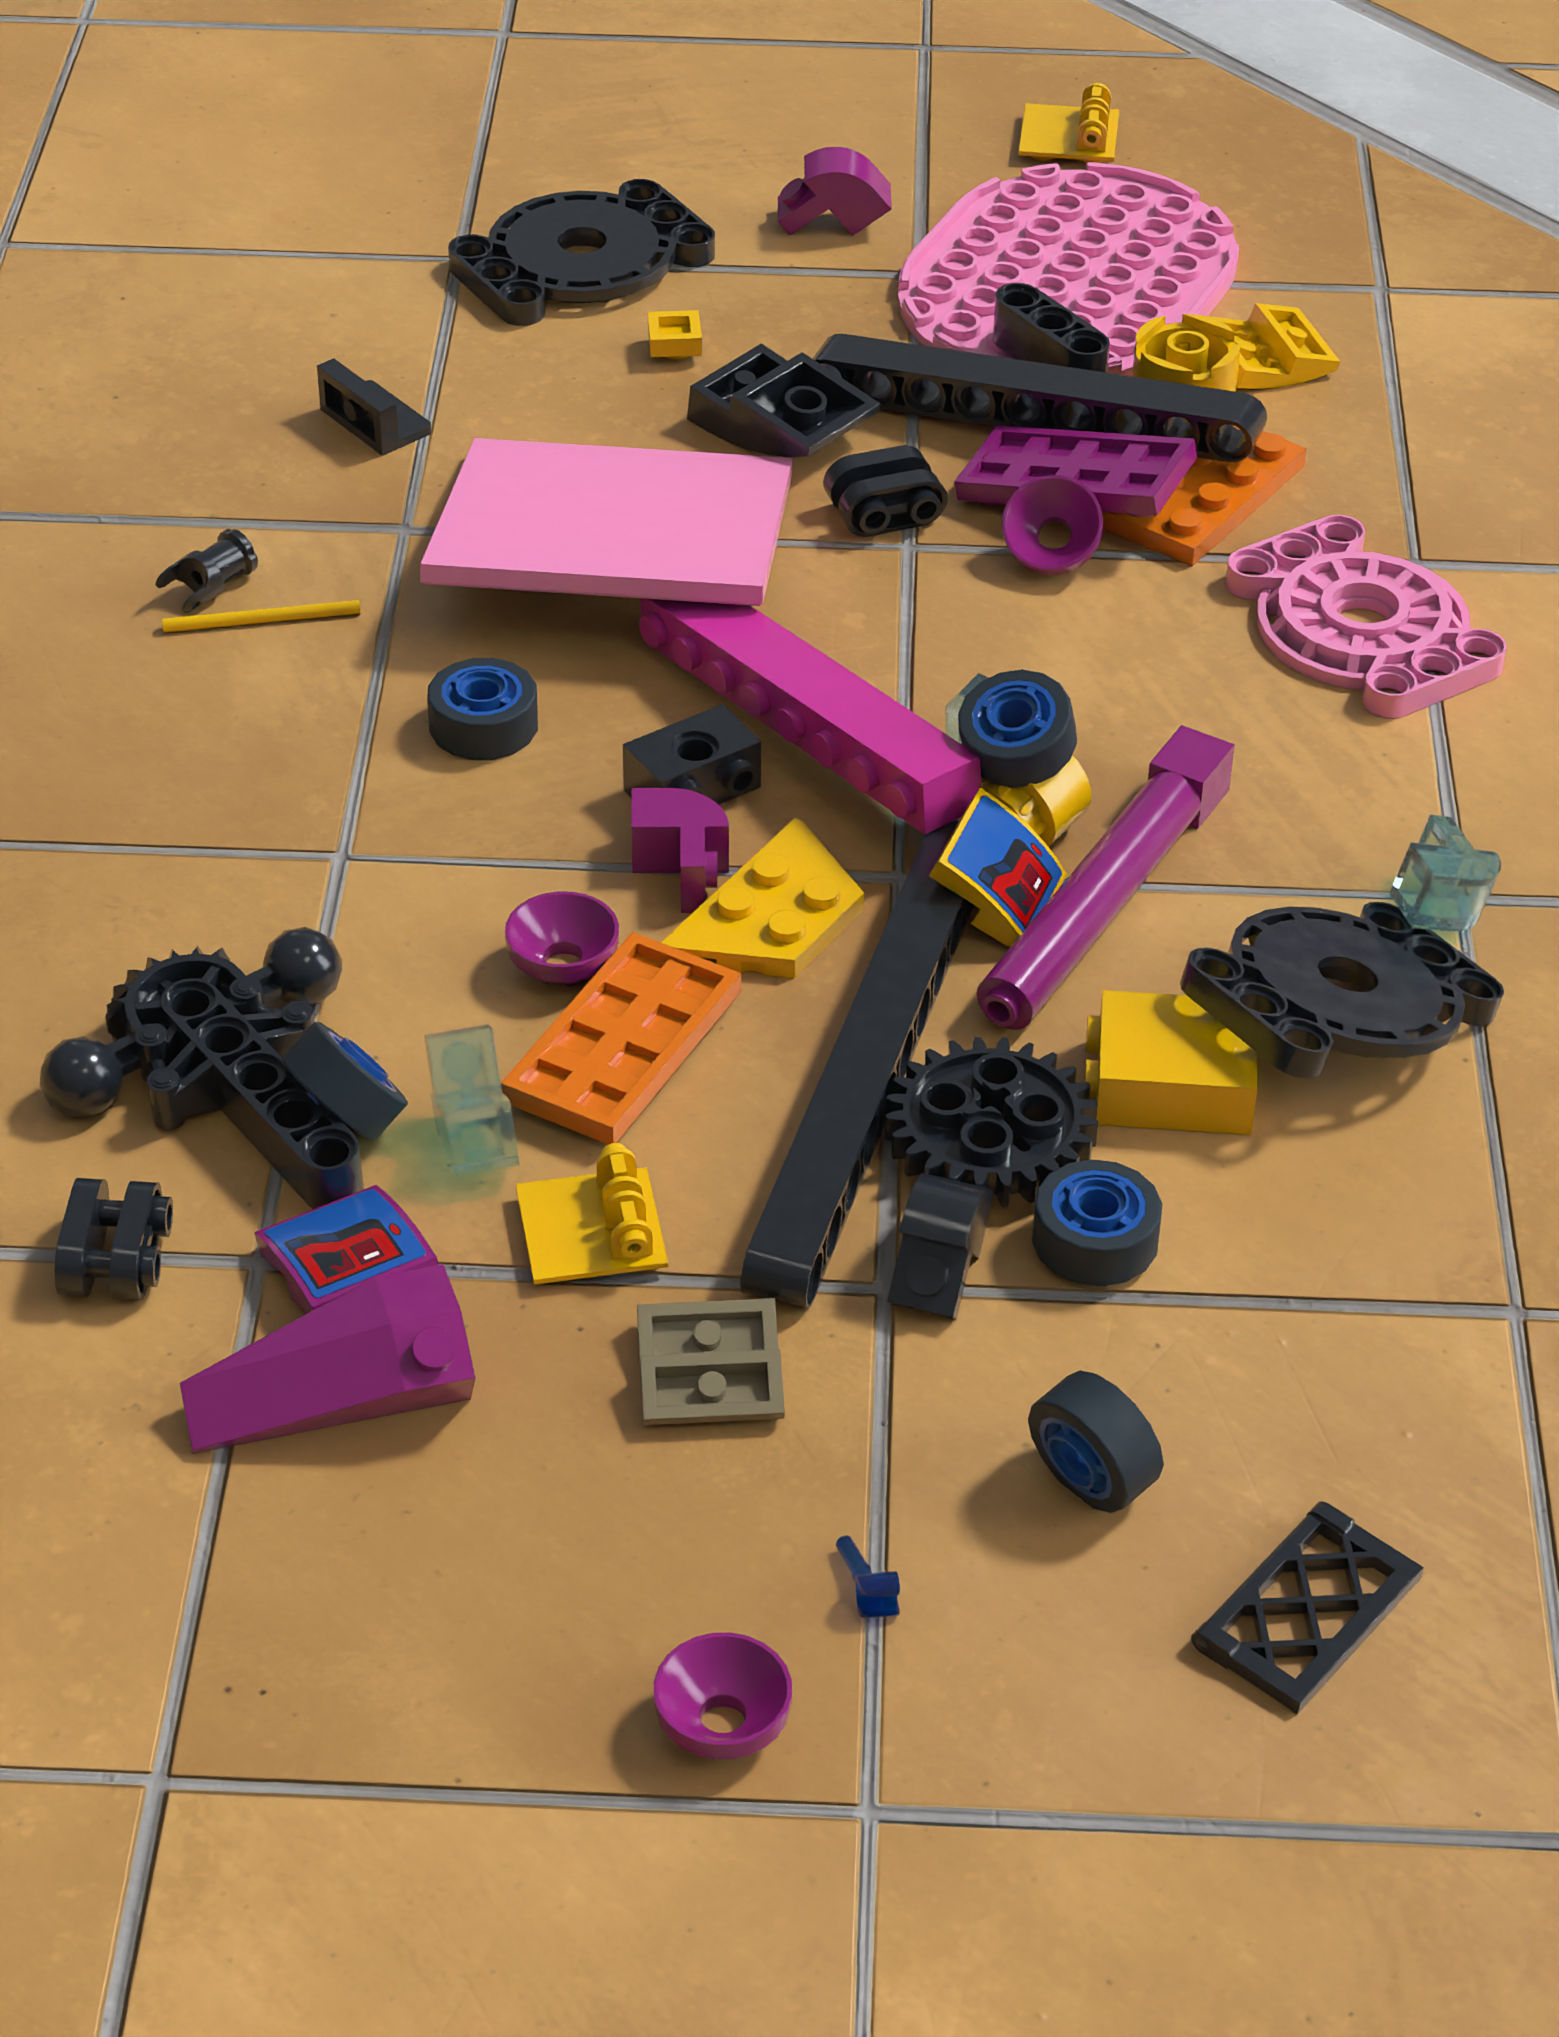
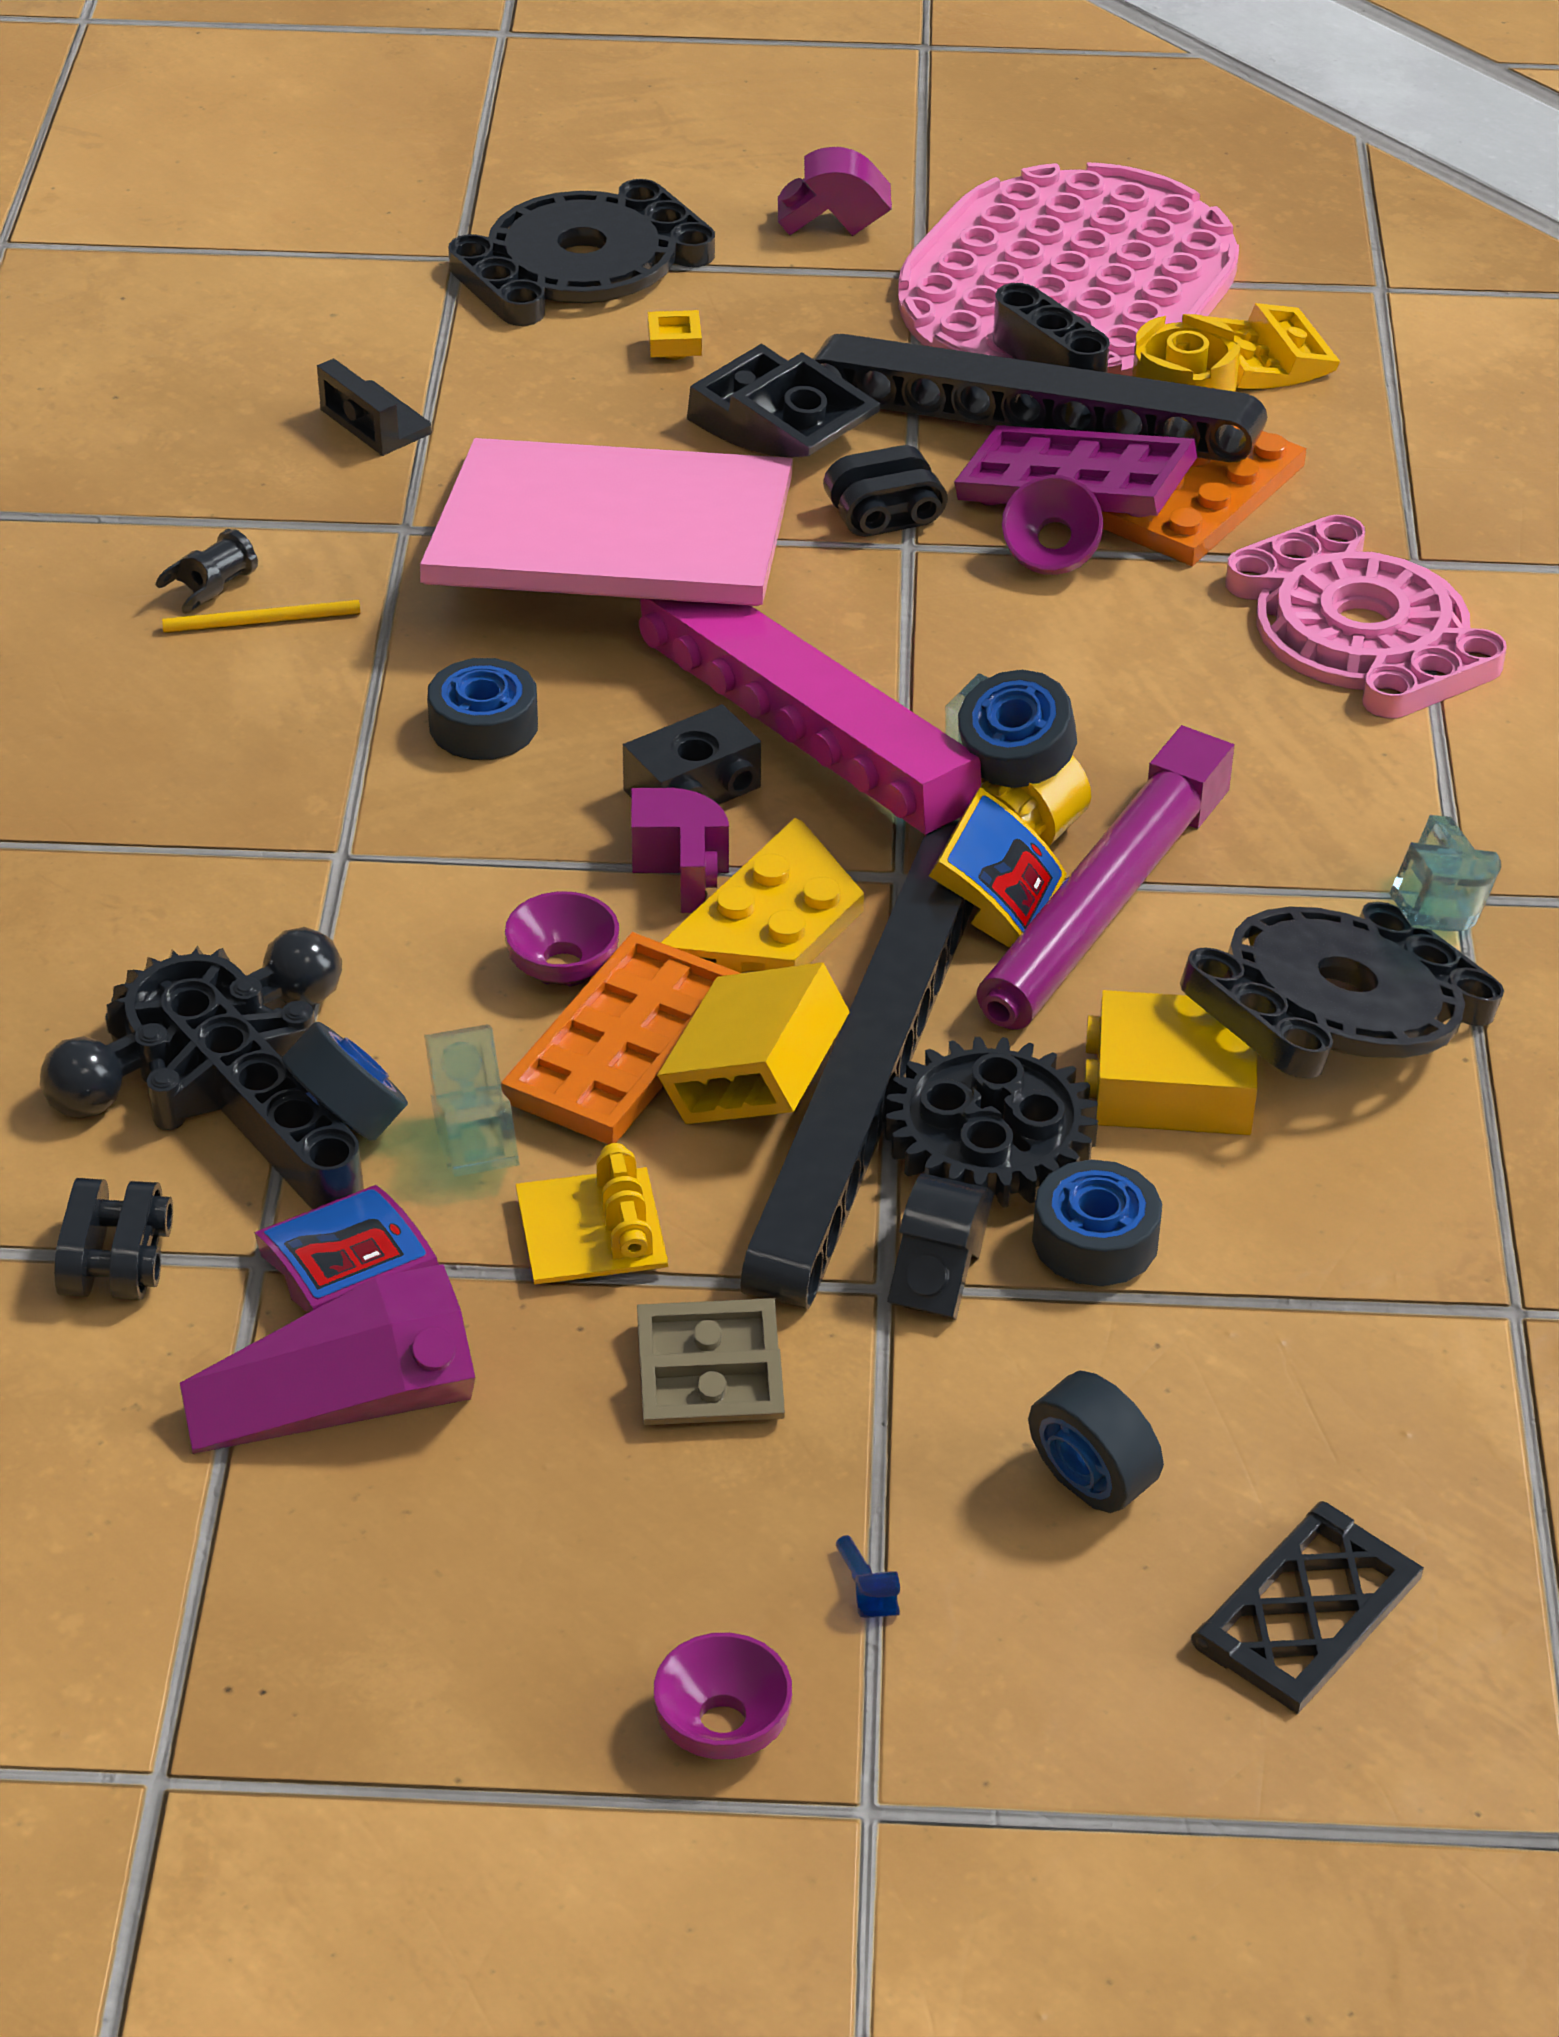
yellow hinge [1018,83,1119,163] -> none
none -> yellow brick [657,962,850,1124]

